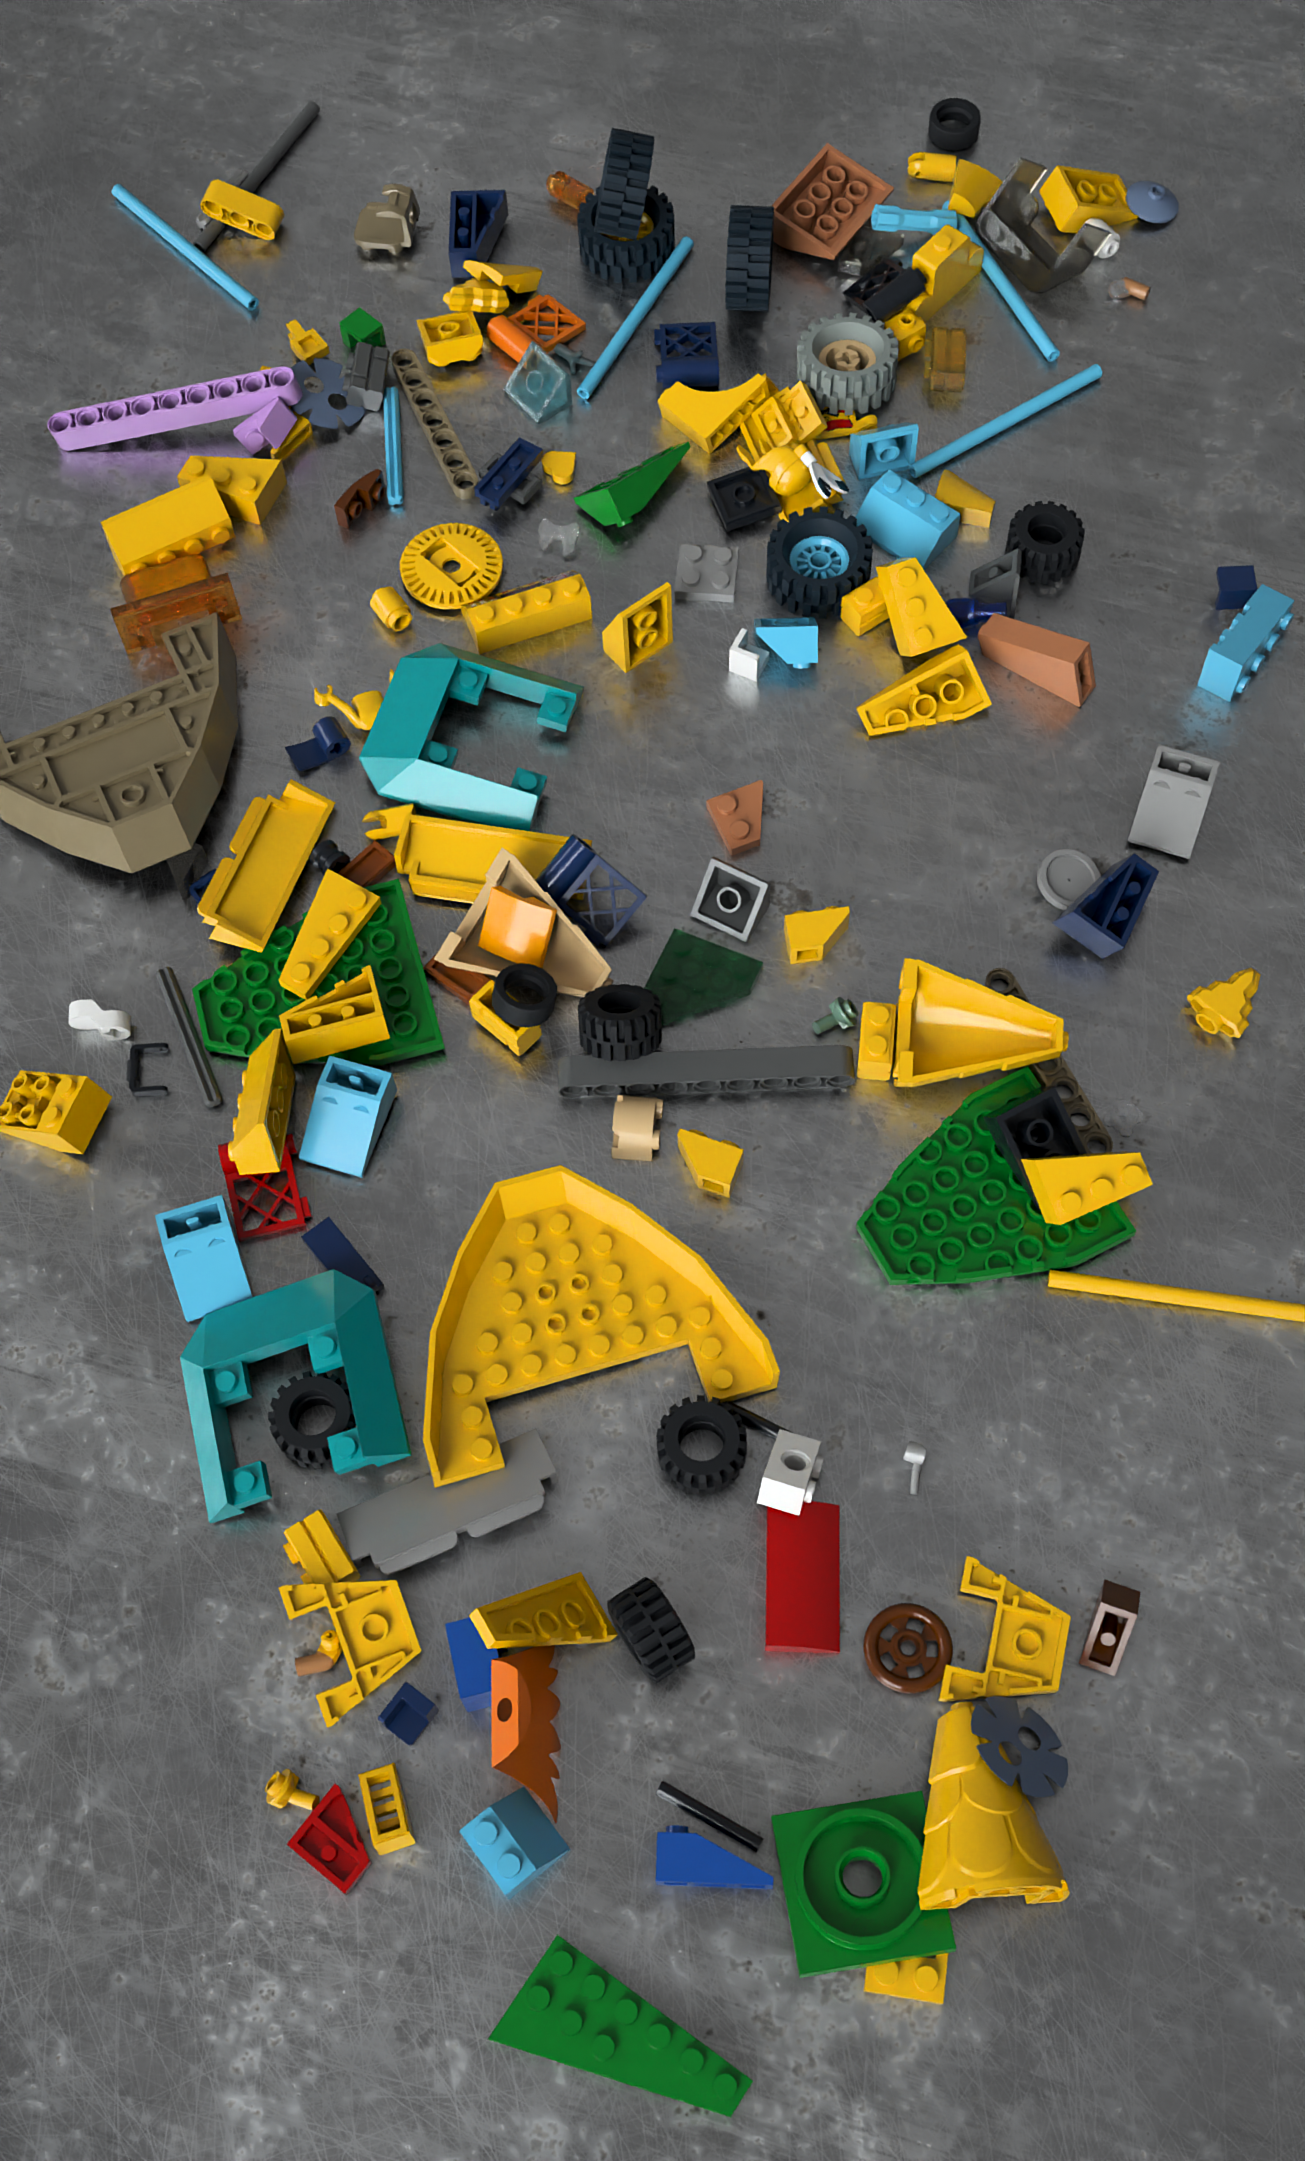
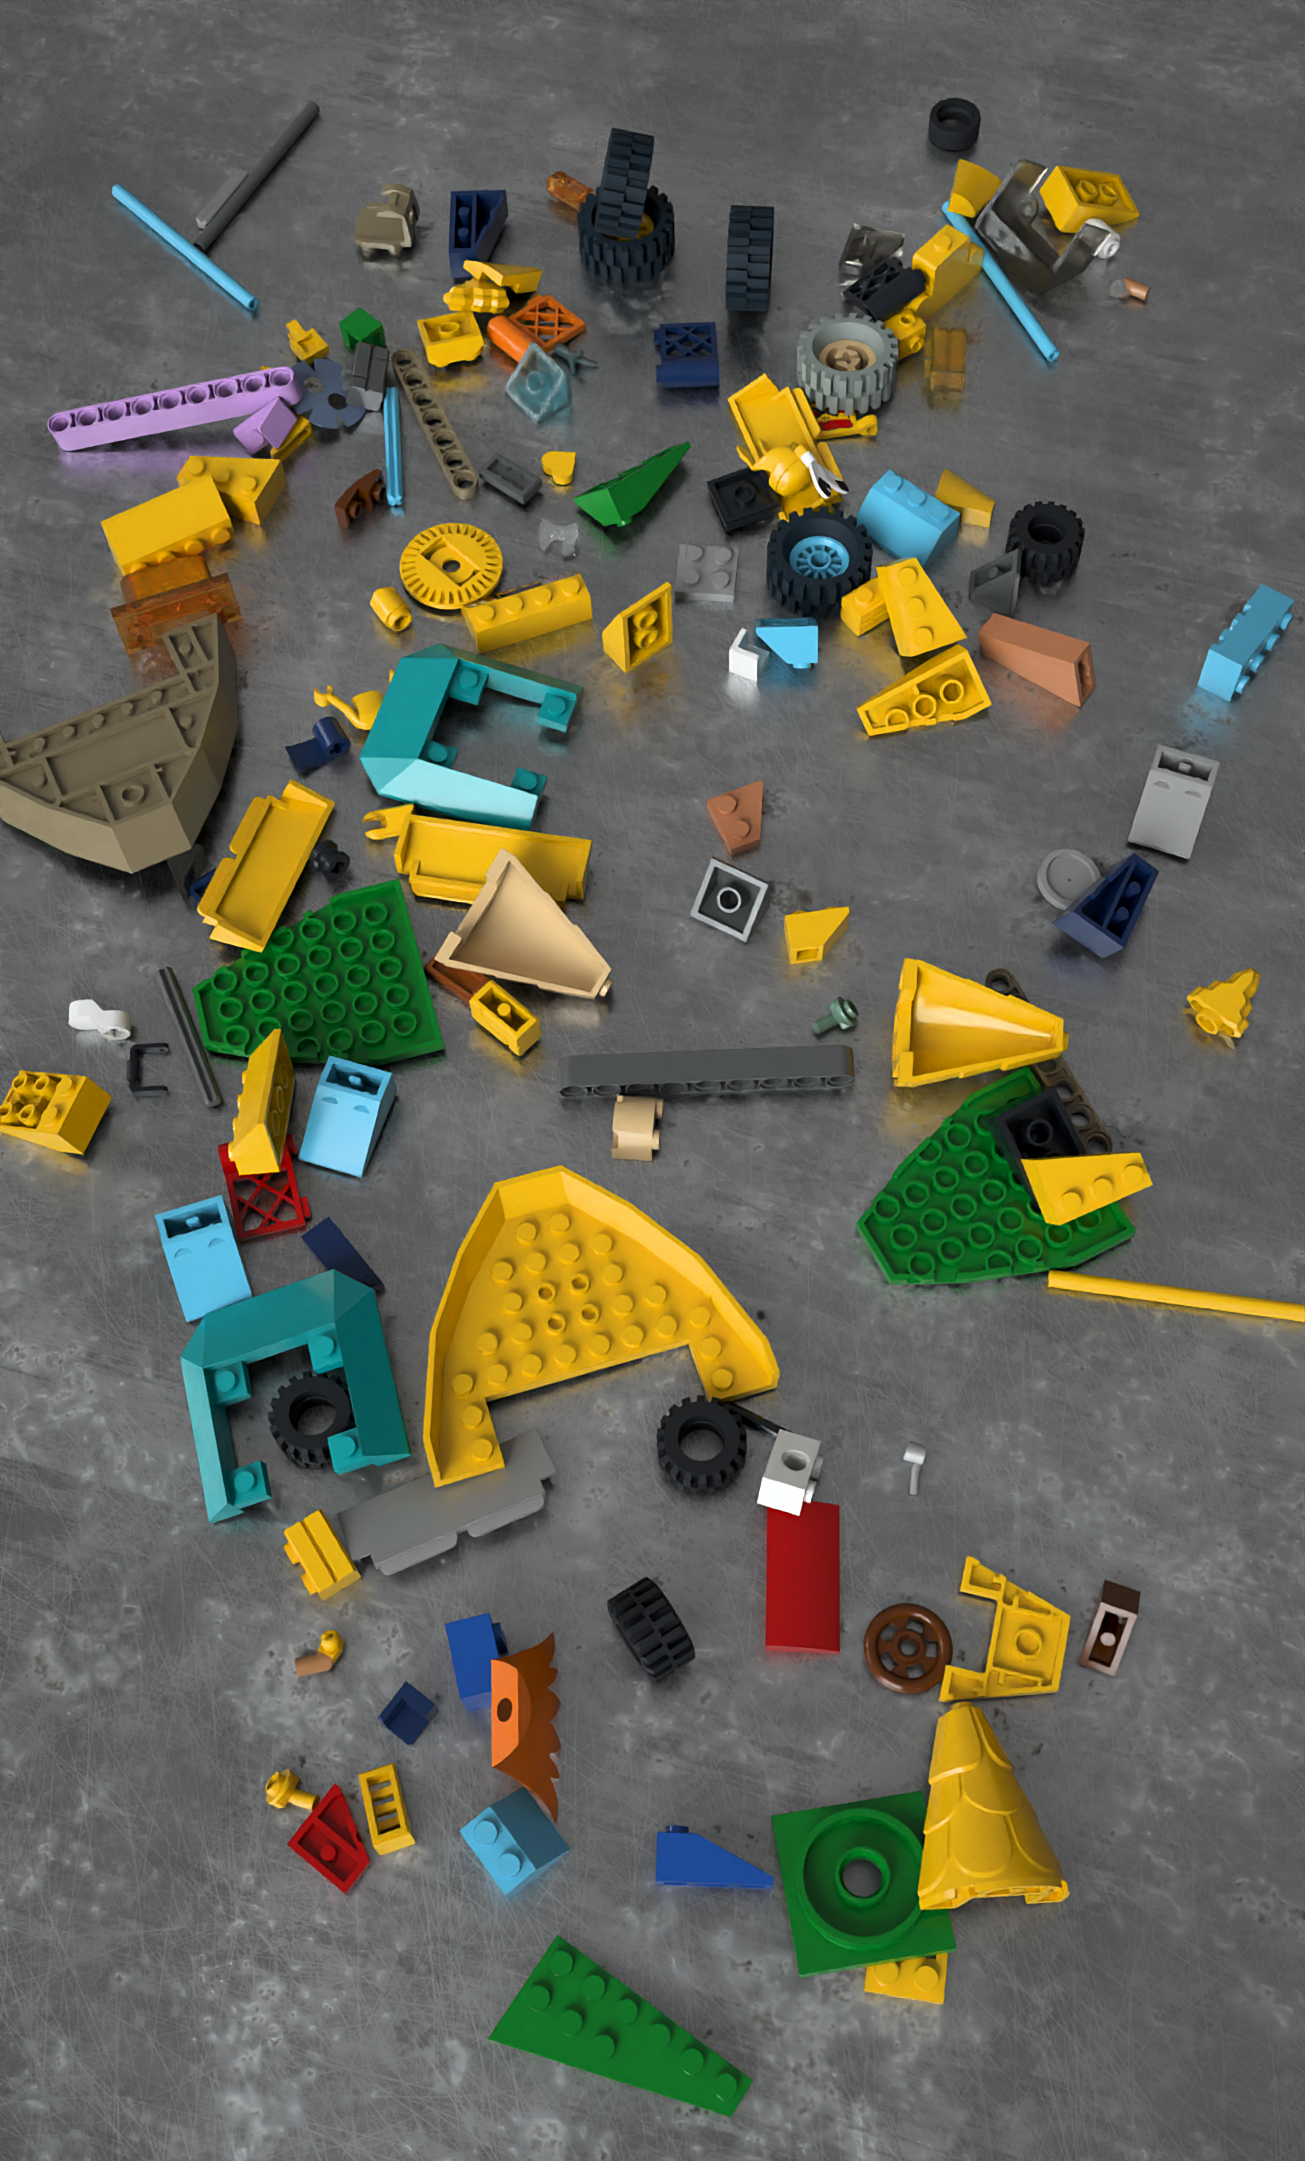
yellow beam [200,180,285,240] -> none
yellow wing [278,1579,421,1728] -> none
yellow wing [279,868,381,1000] -> none
yellow wedge [279,965,390,1064] -> none
dark orange tile [337,840,396,887] -> none
yellow wing [469,1572,618,1649] -> none
dark blue hinge [474,437,544,511] -> none
light orange slope [478,885,557,969] -> none
black tyre [492,963,557,1027] -> none
dark blue piece [535,834,648,946] -> none
medium azure piece [577,236,694,399] -> none
black tyre [578,984,662,1061] -> none
clear green plate [644,928,763,1025] -> none
black bar [656,1781,764,1853] -> none
yellow arch [657,373,770,454] -> none
yellow slope [677,1128,744,1198] -> none
yellow slope [751,381,828,450] -> none
nougat slope [771,143,894,260] -> none
medium azure slope [849,422,919,480] -> none
yellow brick [856,1002,896,1081] -> none
medium azure axle [871,204,958,235] -> none
yellow piece [907,152,956,182] -> none
medium azure piece [908,364,1103,478] -> none
clear blue arm [945,598,1007,628] -> none
sand blue piece [971,1696,1068,1797] -> none
sand blue dish [1125,181,1179,223] -> none
dark blue panel [1215,565,1258,610] -> none

